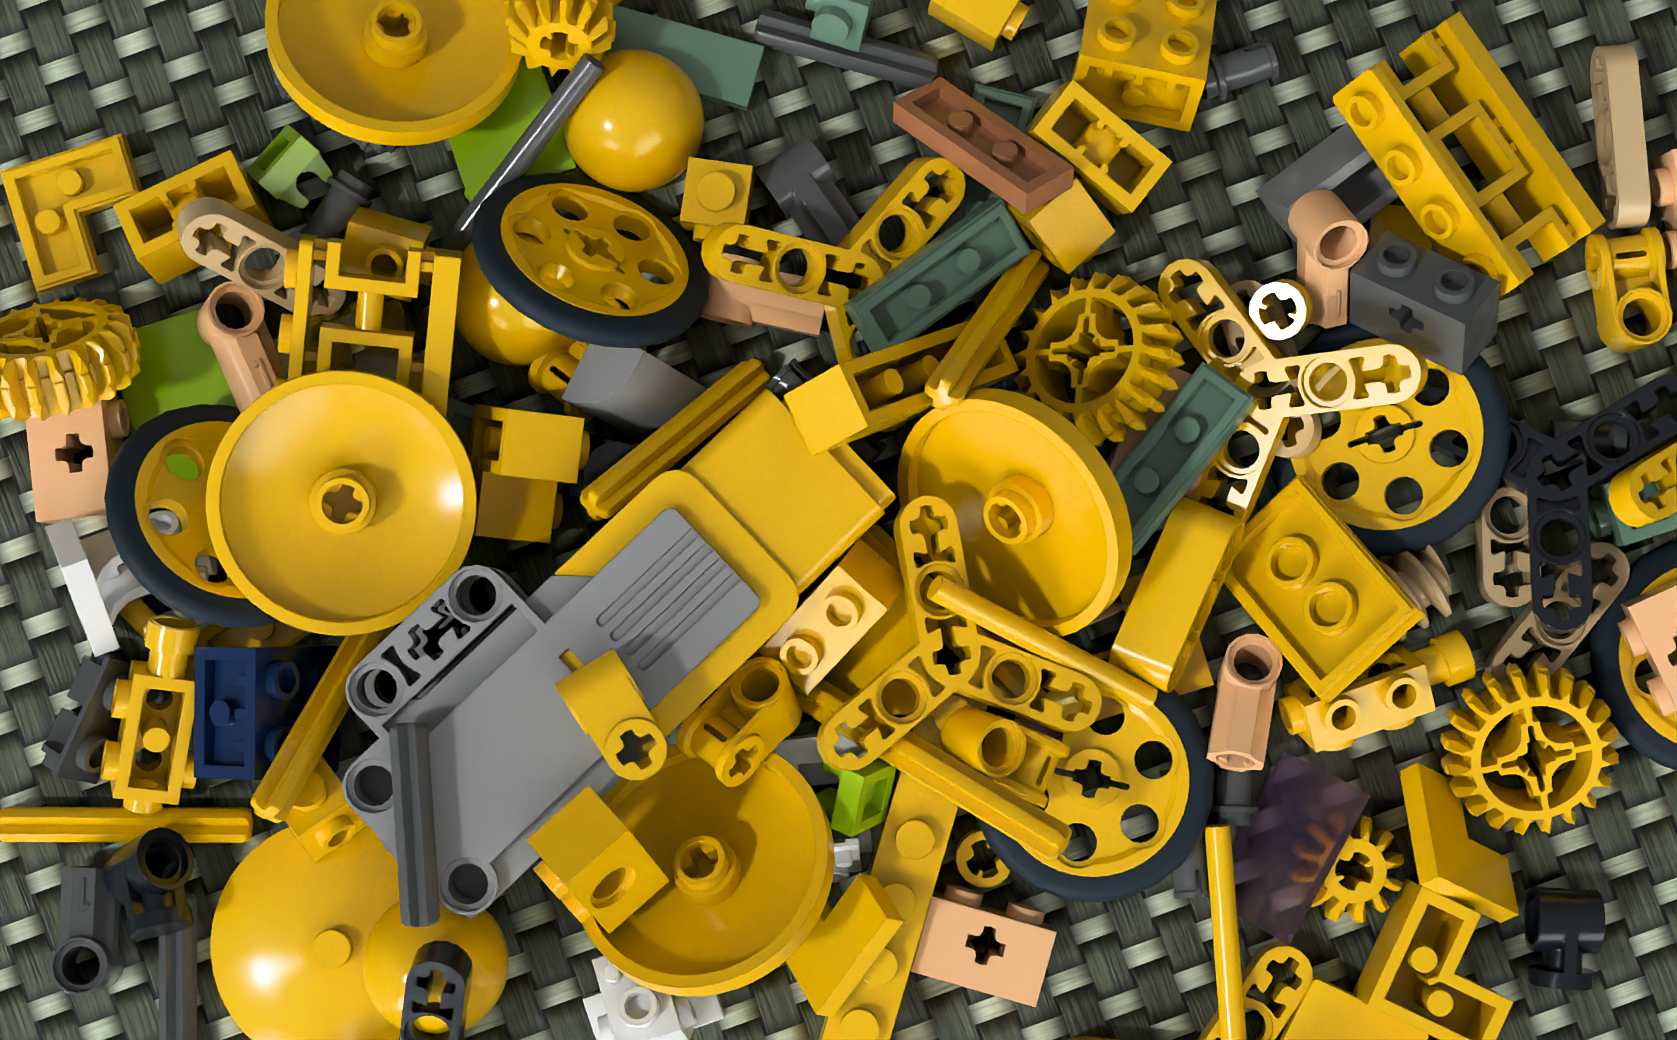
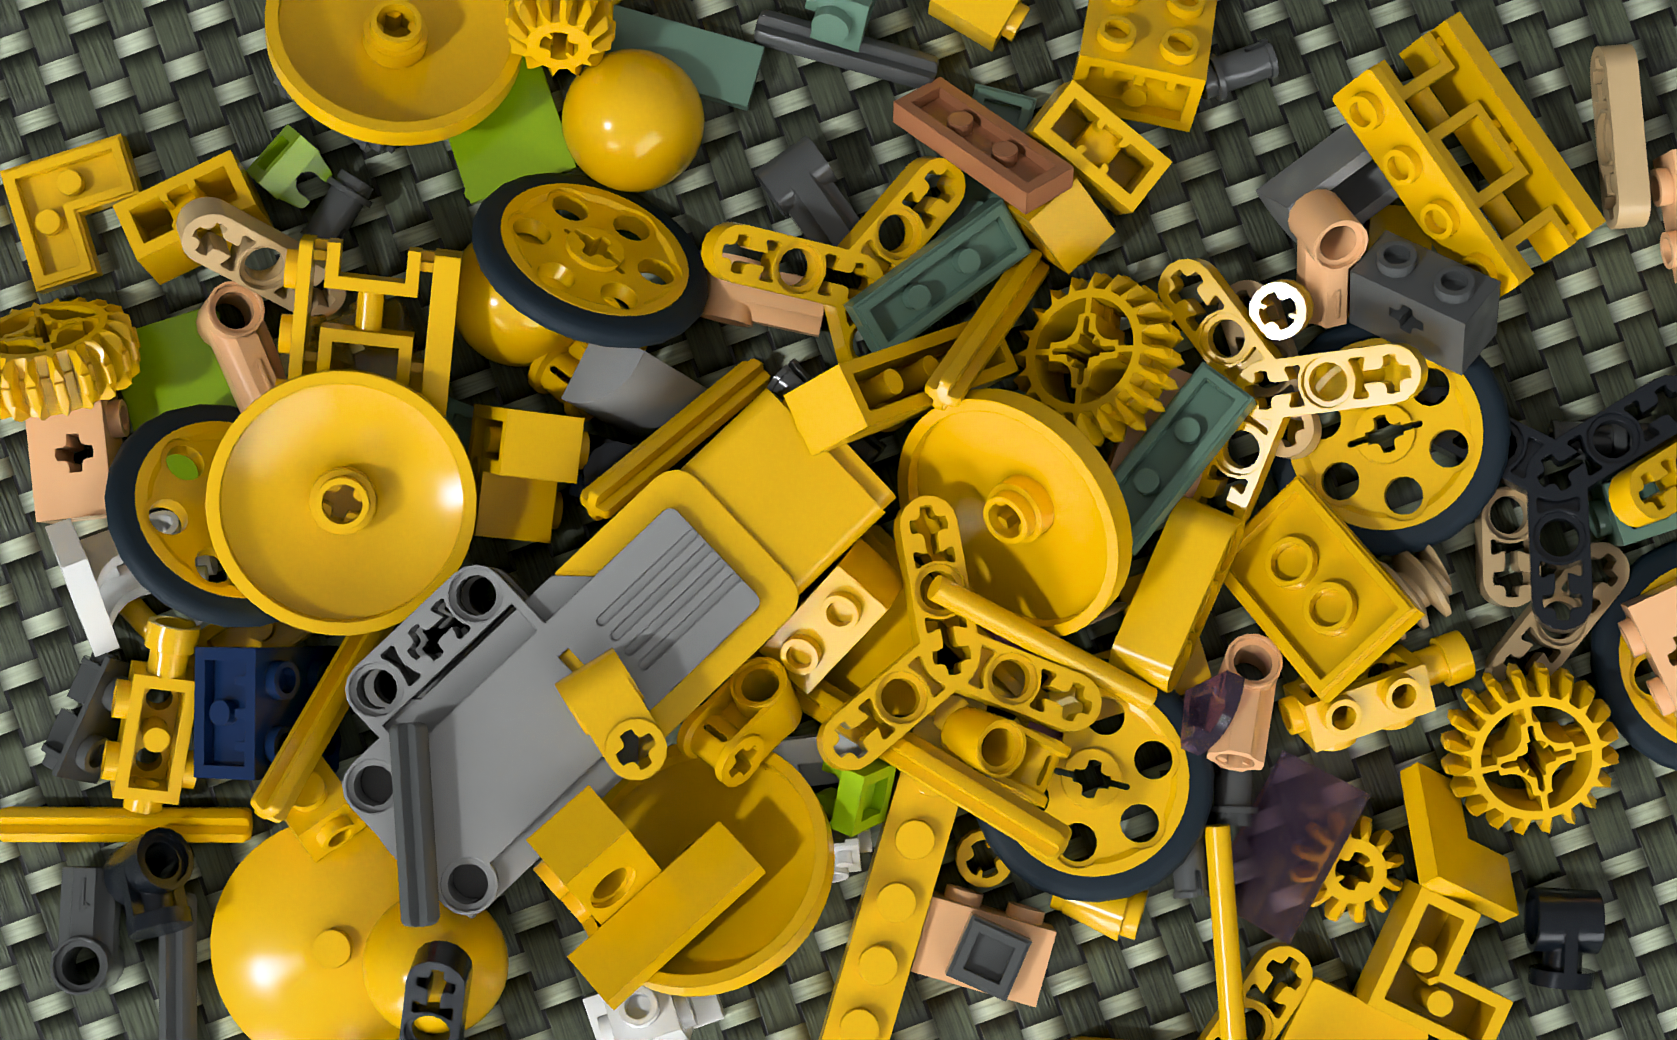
yellow brick [341,206,436,302] -> none
dark grey bar [436,53,605,252] -> none
yellow brick [680,157,755,246] -> none
yellow tile [786,873,904,1017] -> none
yellow piece [1584,227,1673,354] -> none
none -> yellow tile [567,821,766,1010]
none -> dark grey tile [945,912,1032,1002]
none -> yellow cone [1050,890,1149,942]
none -> clear purple tile [1180,670,1245,756]

